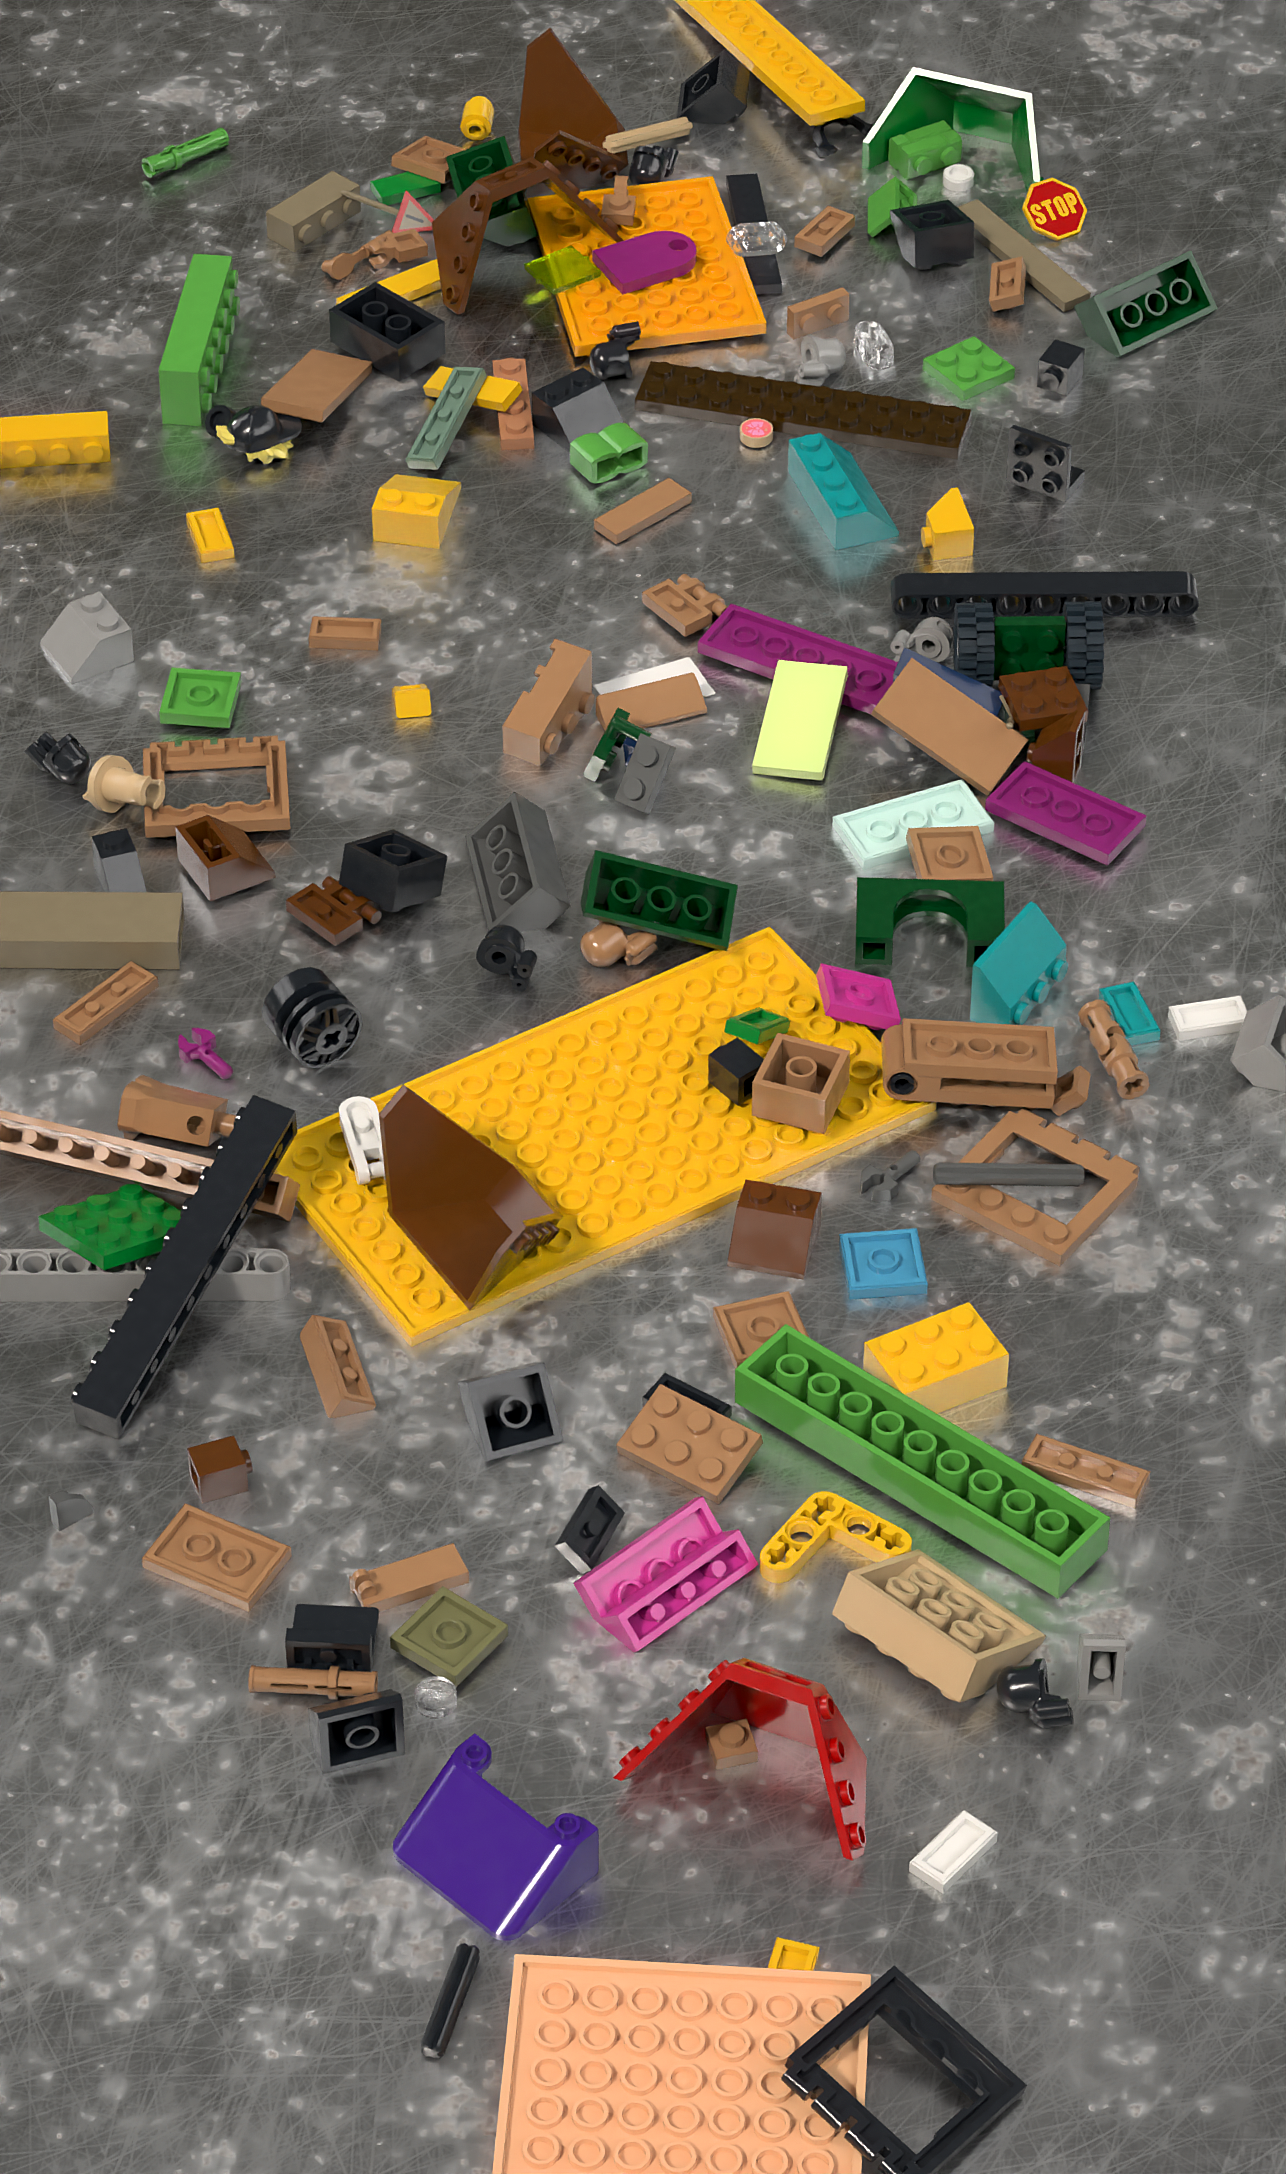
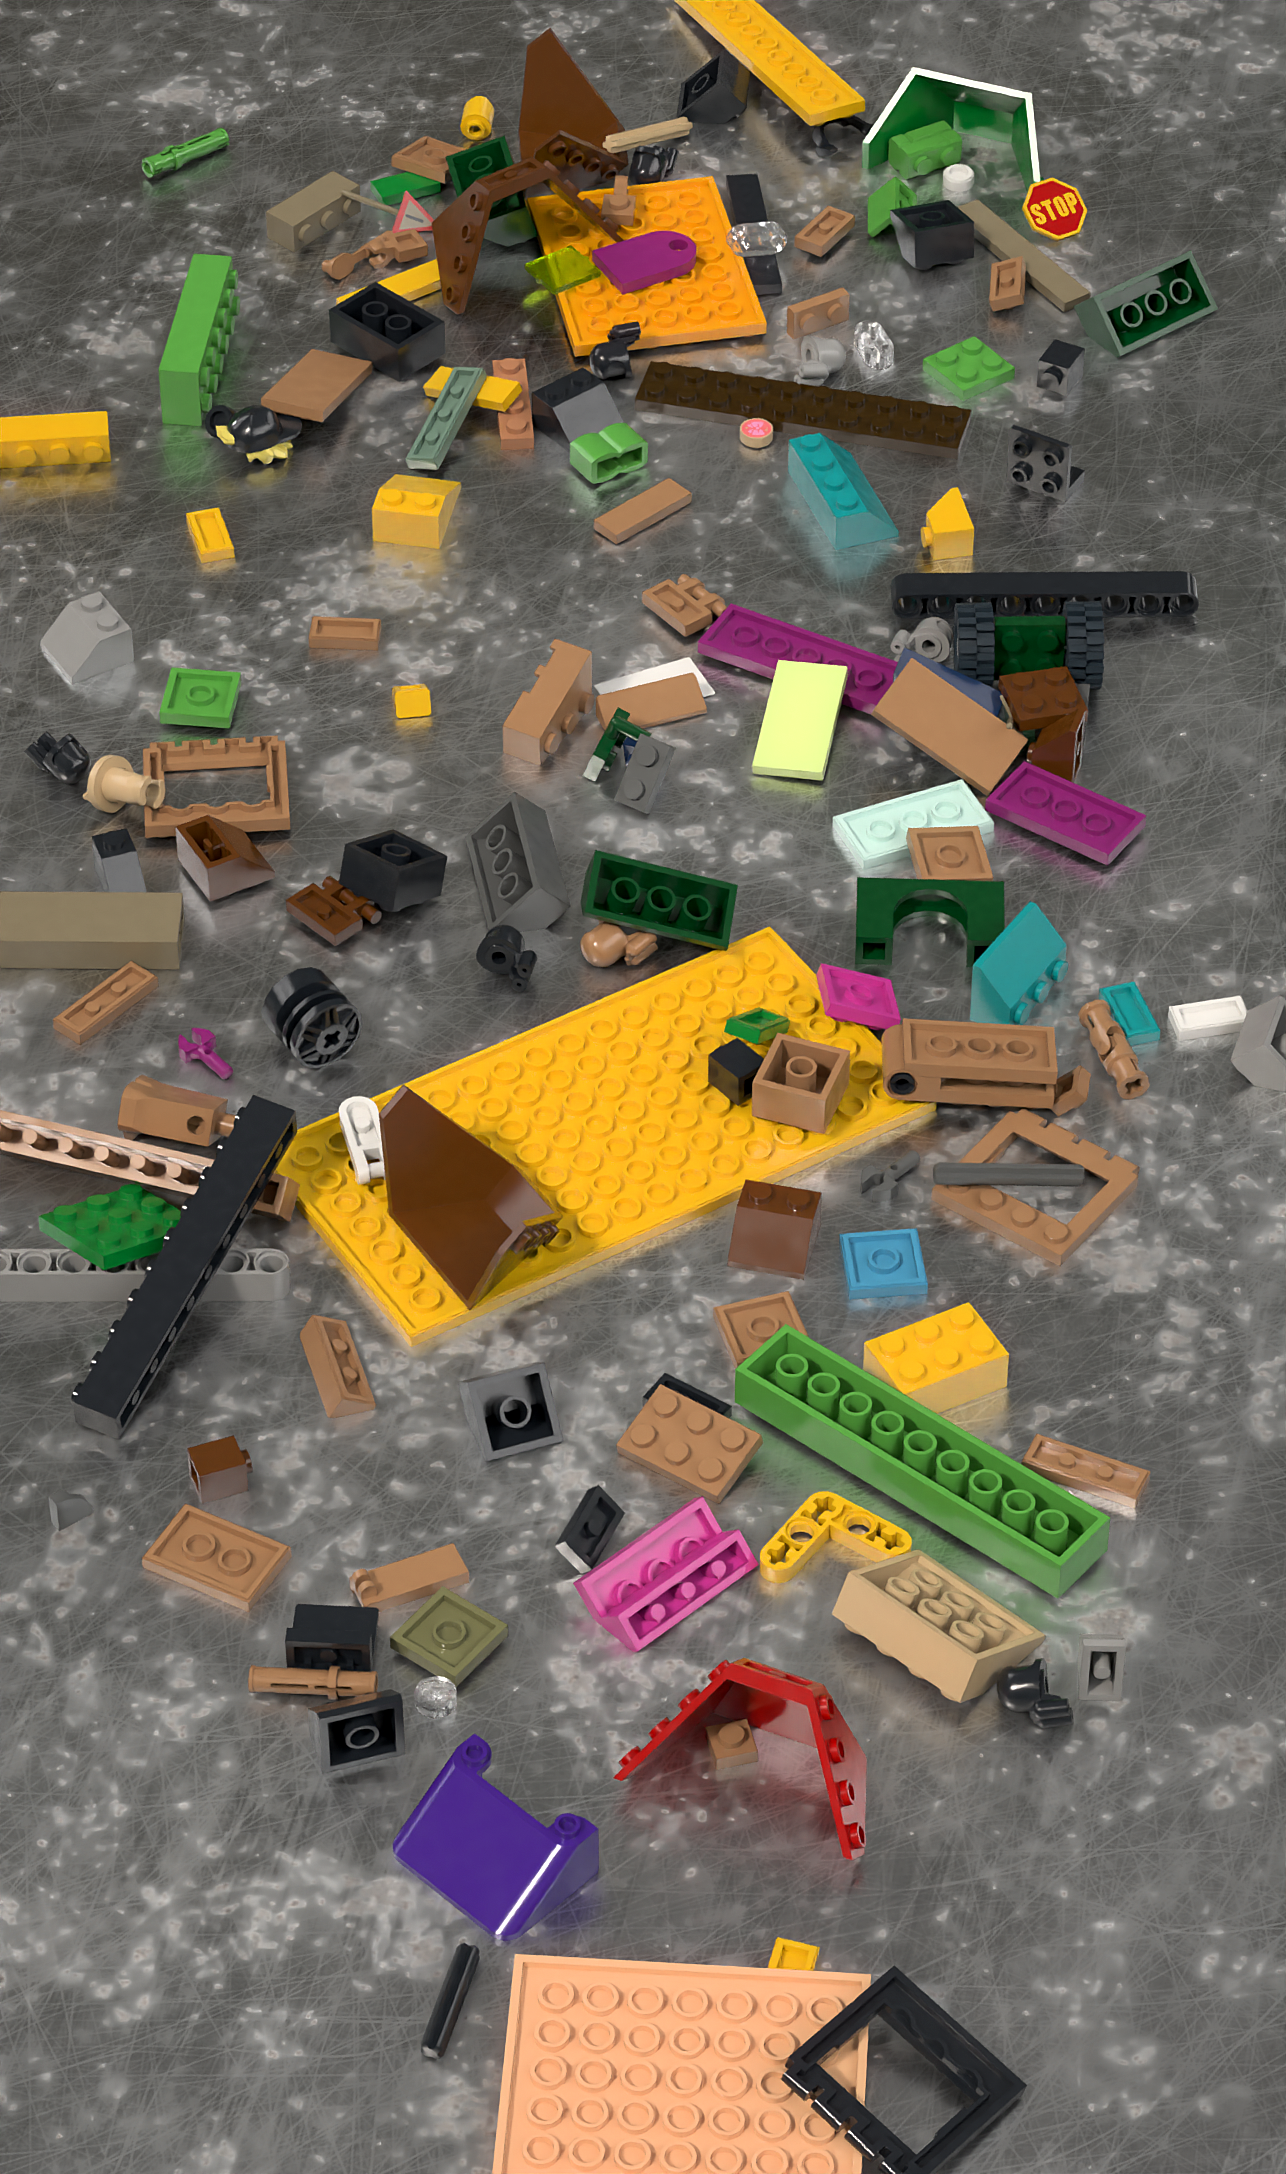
white tile [909,1810,998,1894] -> none

